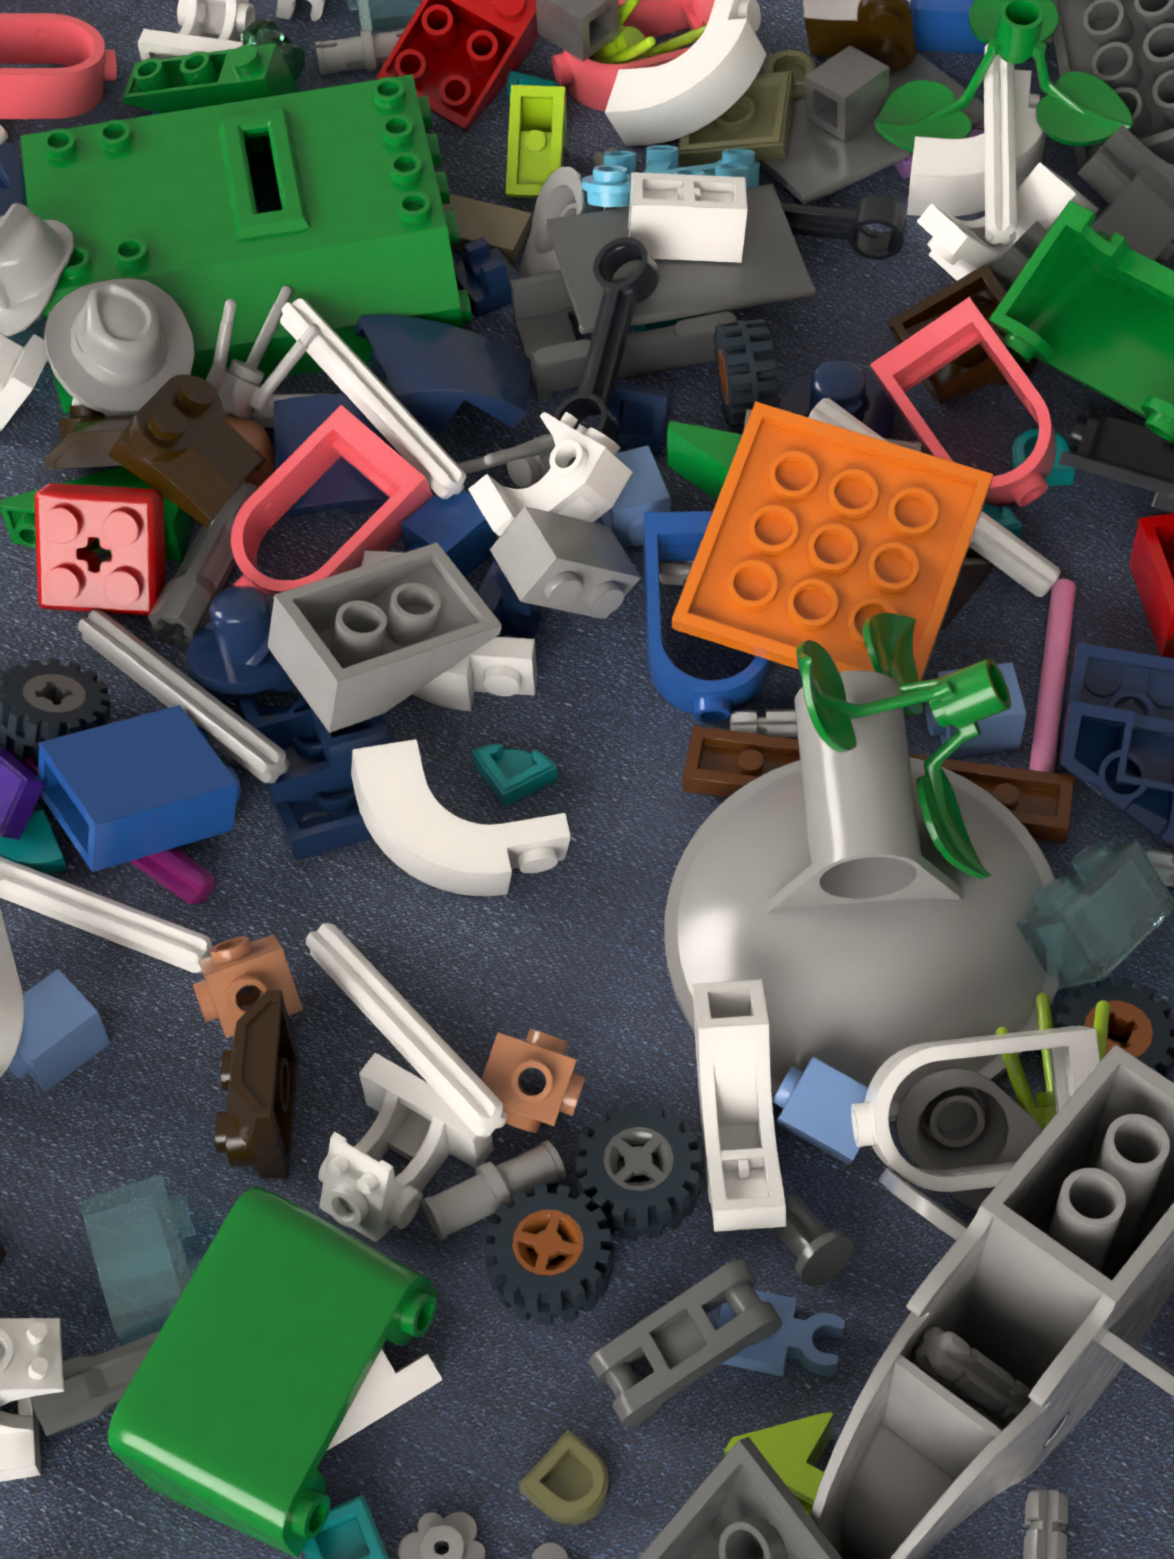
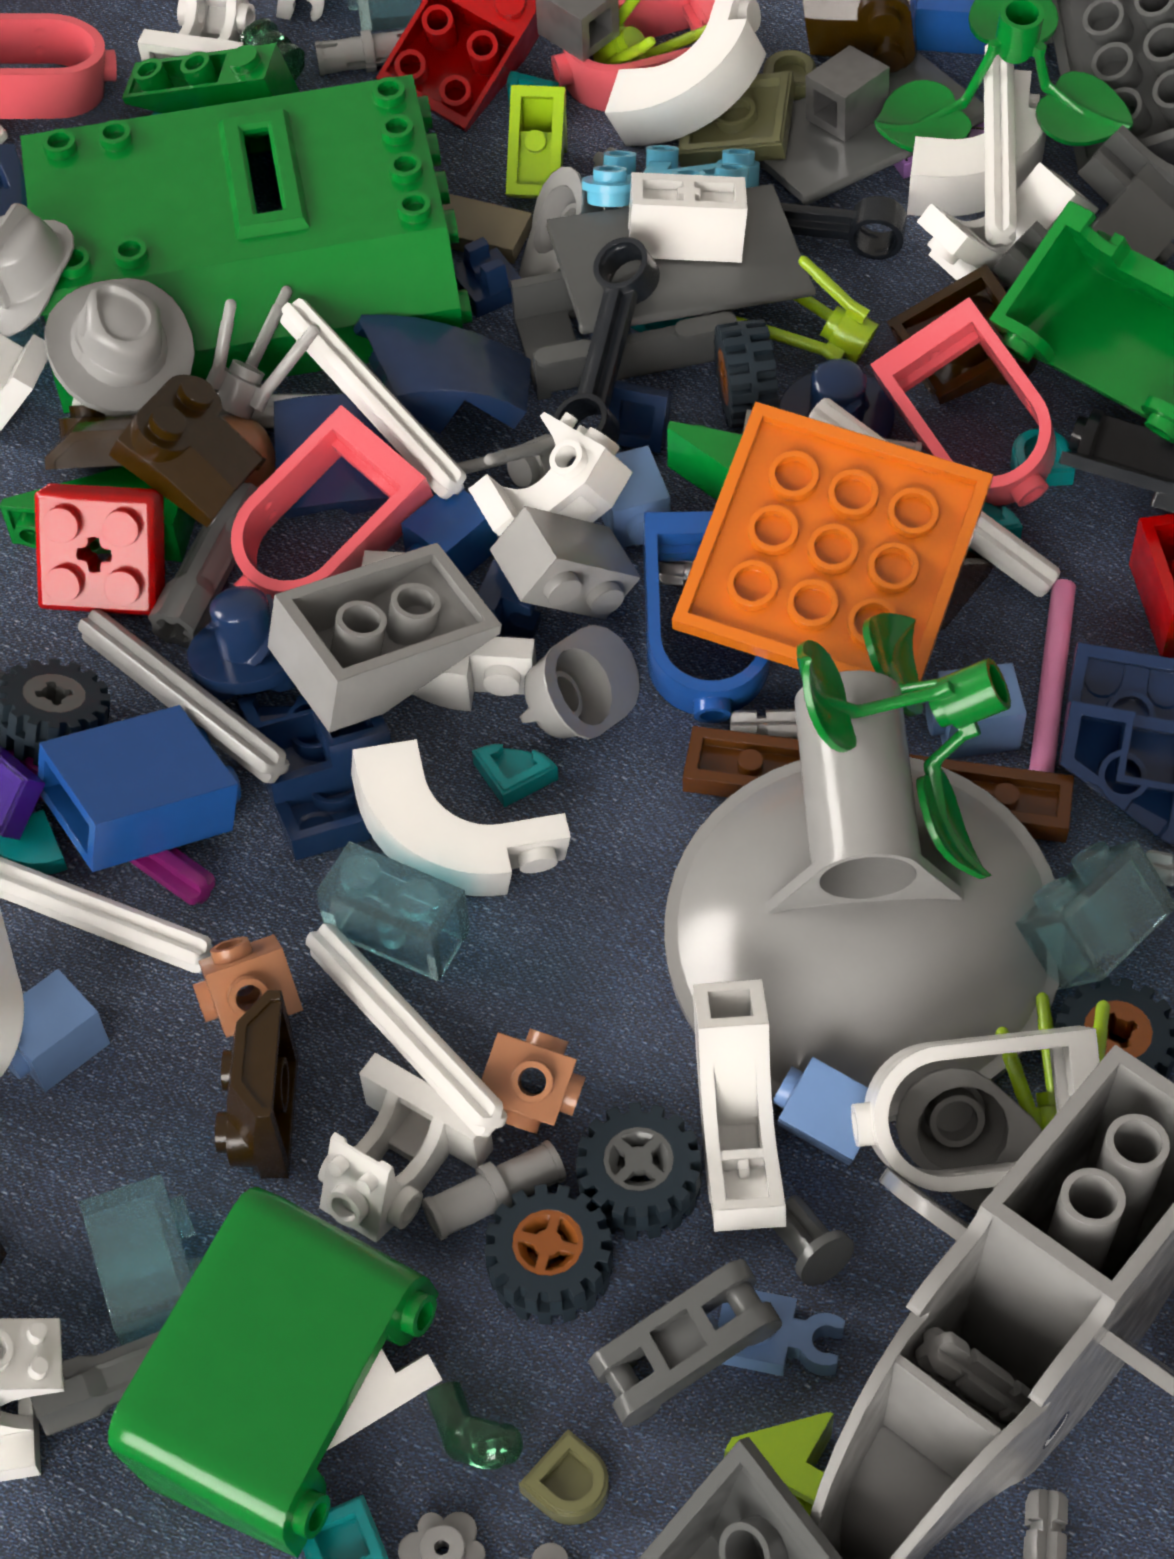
none -> clear light blue brick [316,841,470,982]
none -> clear green arm [426,1381,523,1470]
none -> light grey piece [519,625,640,740]
none -> lime plant [736,255,880,363]

